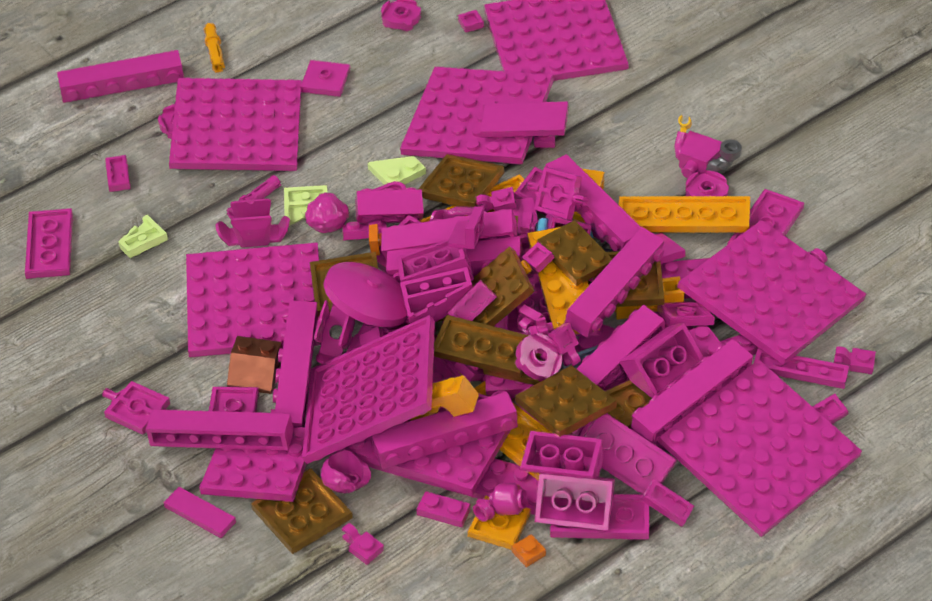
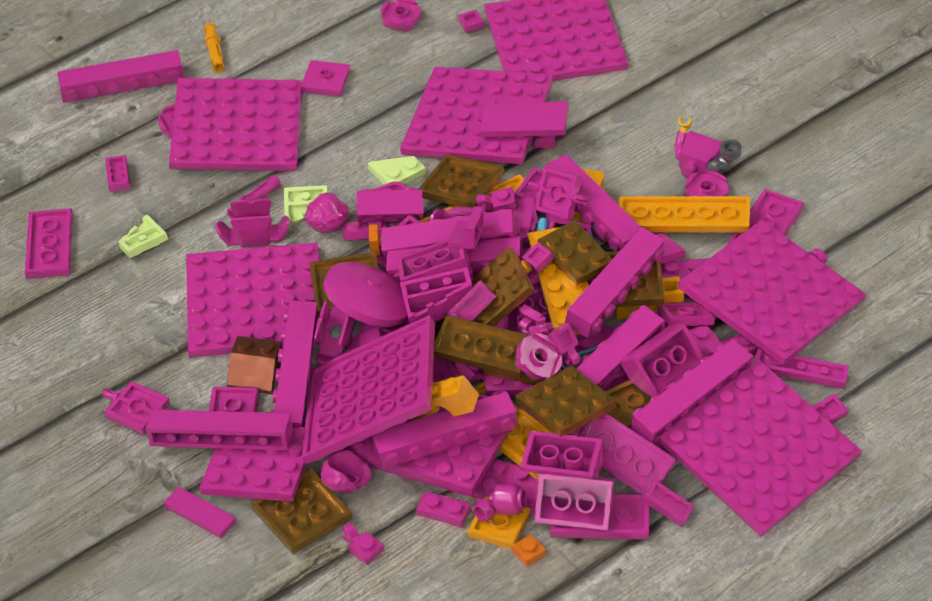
dark pink plate [834,346,876,375] -> none

